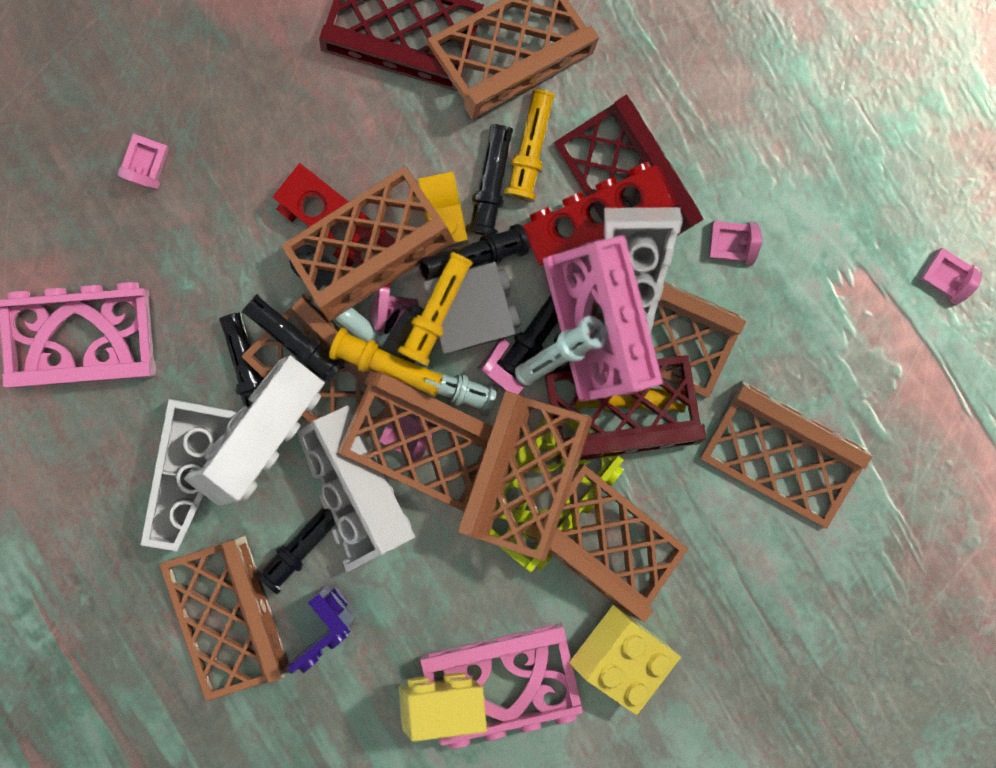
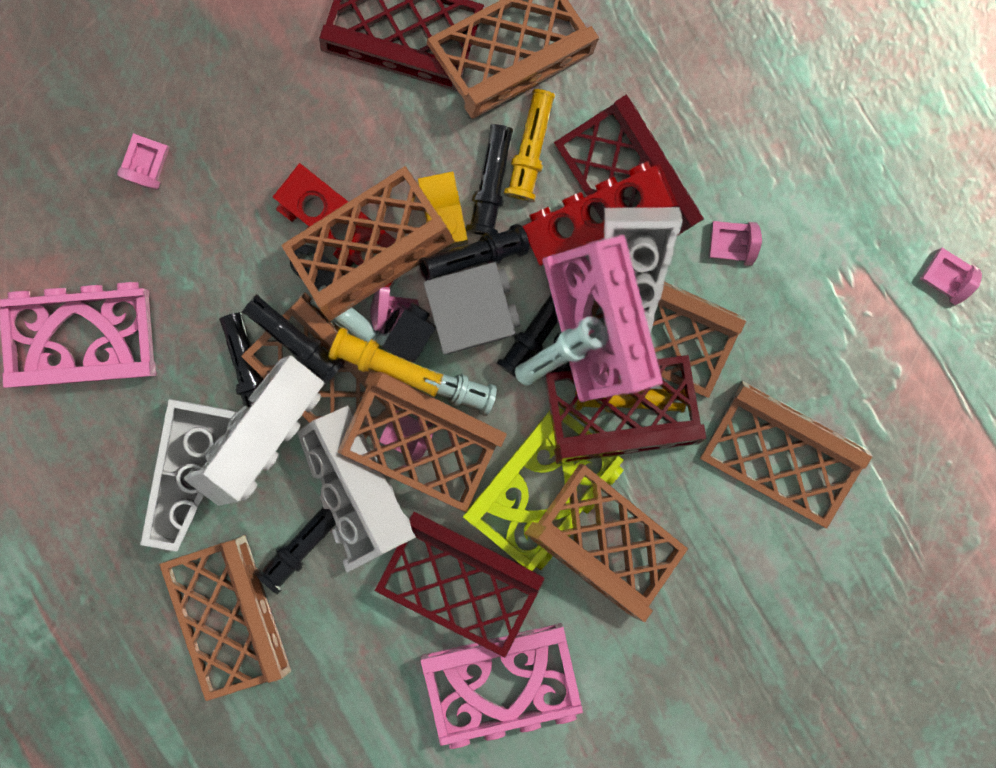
dark purple bracket [286,584,354,674] -> none
yellow pin [397,252,473,366] -> none
light yellow brick [398,672,487,742] -> none
nougat fence [458,391,593,561] -> none
bright pink tile [476,338,524,394] -> none
light yellow brick [569,605,681,715] -> none
none -> dark red fence [374,512,545,658]

